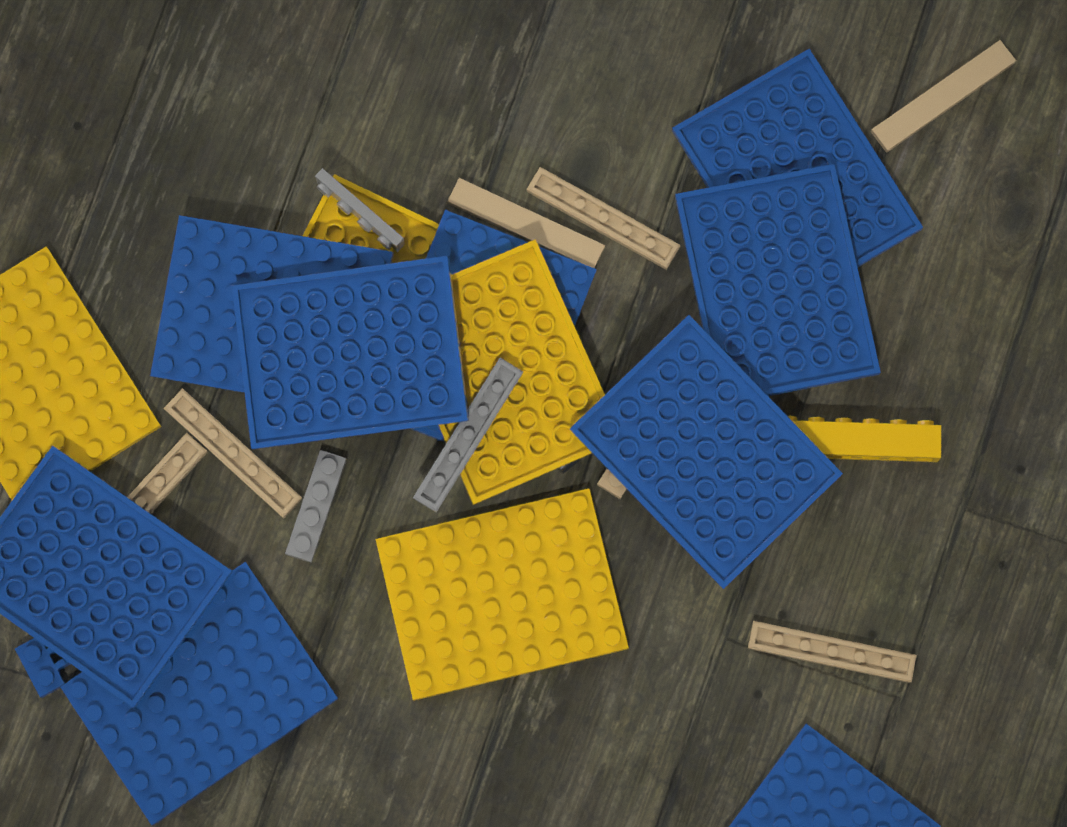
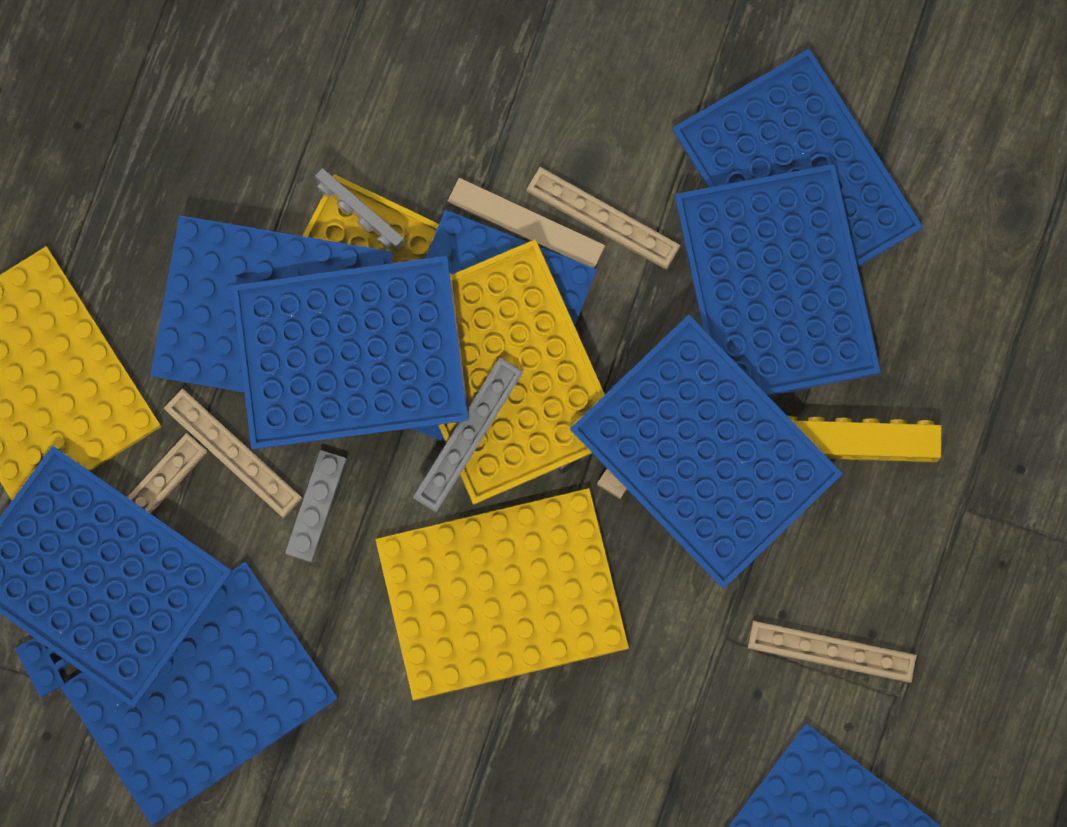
tan tile [871,40,1016,153] -> none

